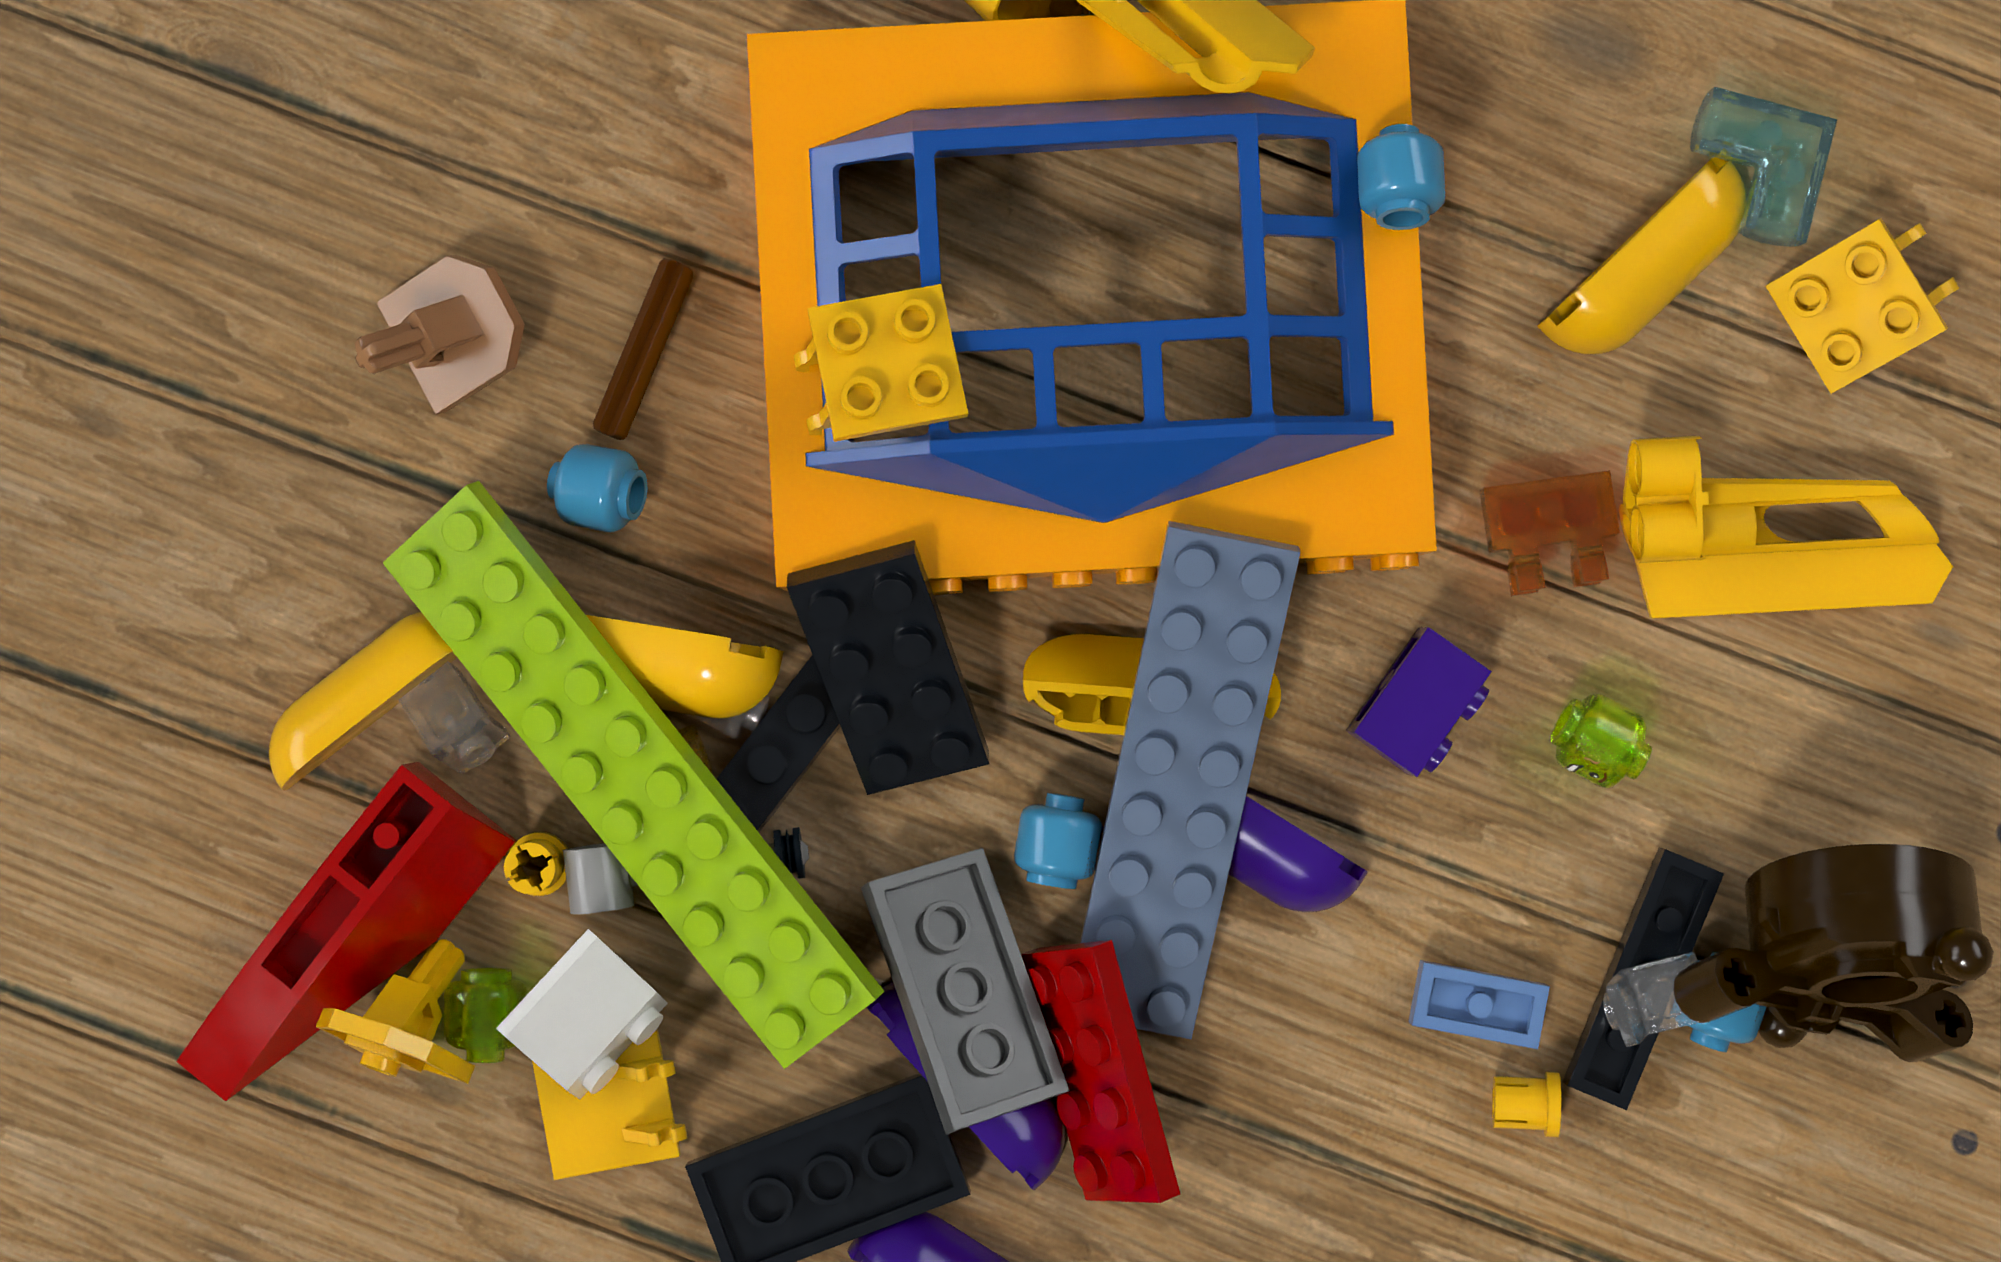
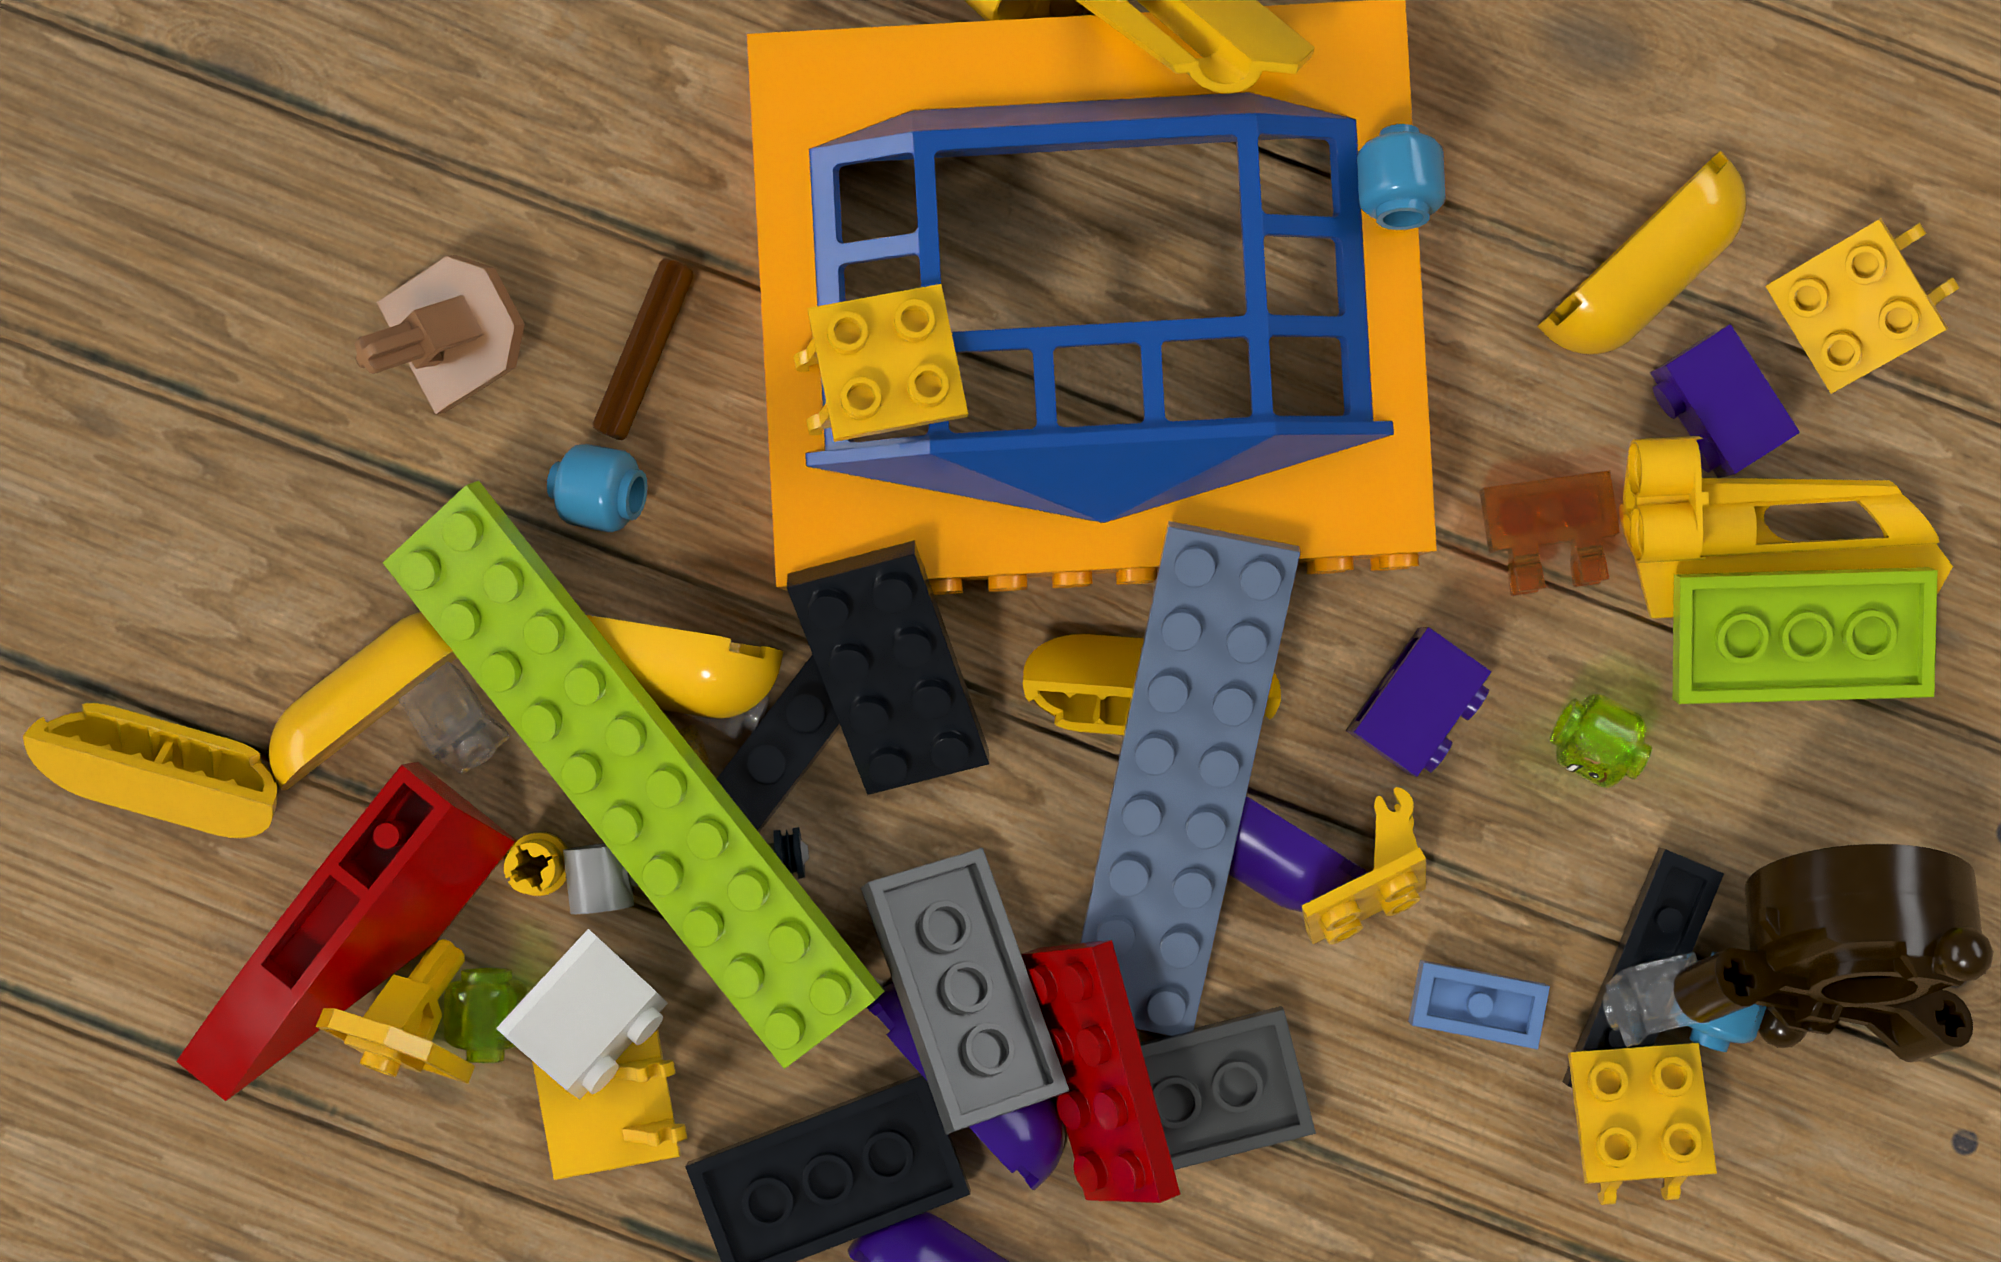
dark azure head [1014,793,1103,889] -> none
yellow bush [1492,1072,1561,1137] -> none
clear light blue brick [1690,87,1837,247] -> none
none -> yellow brick [23,703,277,838]
none -> dark grey plate [1140,1006,1316,1170]
none -> yellow plate [1301,787,1426,945]
none -> yellow plate [1568,1043,1717,1205]
none -> dark purple brick [1650,324,1800,478]
none -> lime plate [1672,567,1938,704]

